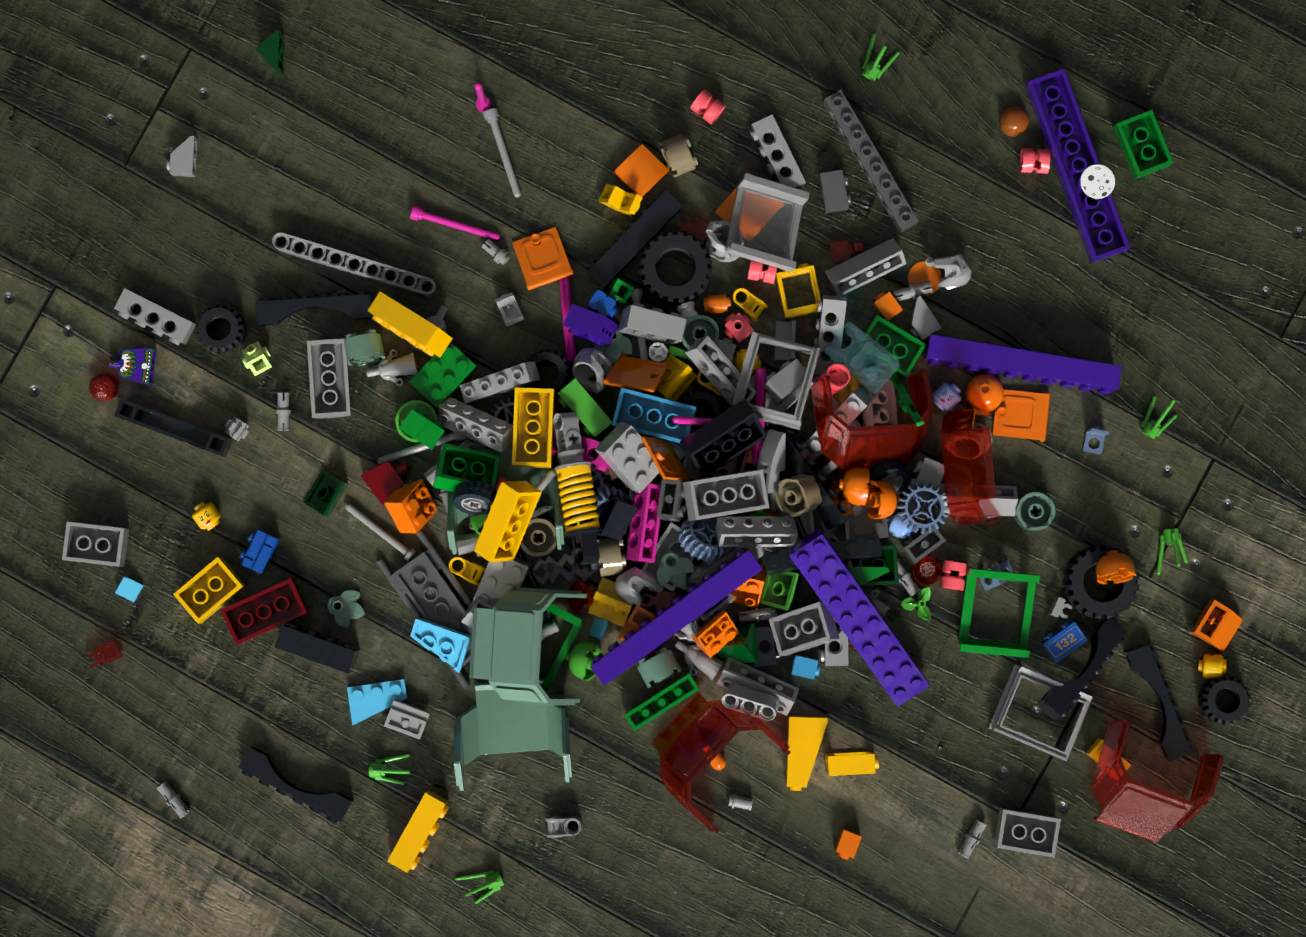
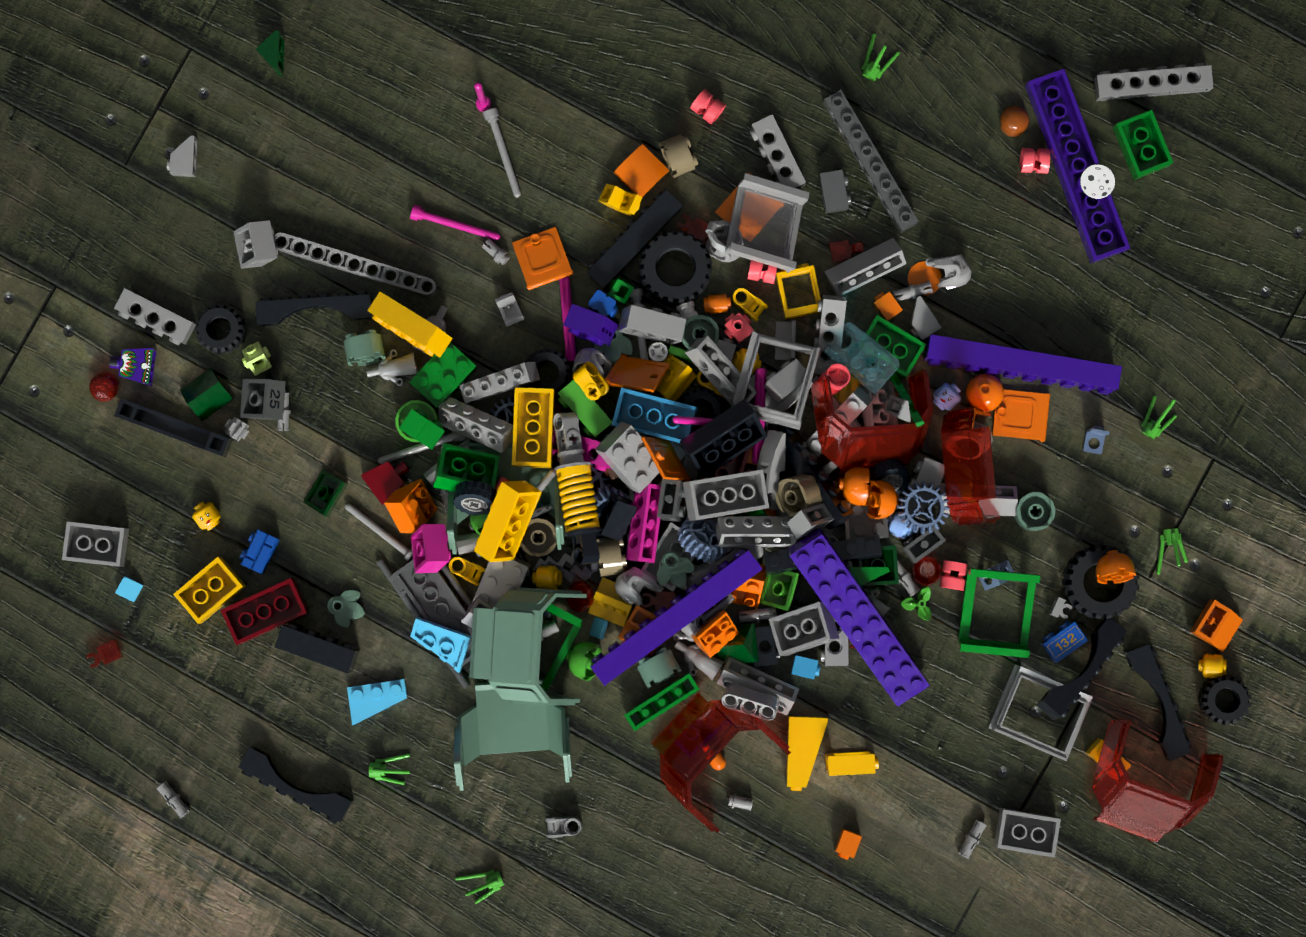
light grey brick [307,338,351,418] -> none
light grey plate [384,699,430,739] -> none
yellow brick [387,790,449,873] -> none
none -> dark green slope [180,368,233,421]
none -> light grey brick [233,220,278,269]
none -> dark grey brick [240,379,286,420]
none -> dark pink brick [411,524,451,573]
none -> yellow head [532,565,562,589]
none -> yellow piece [573,361,609,400]
none -> light grey brick [787,503,834,539]
none -> light grey slope [884,394,911,422]
none -> light grey brick [1094,63,1213,101]

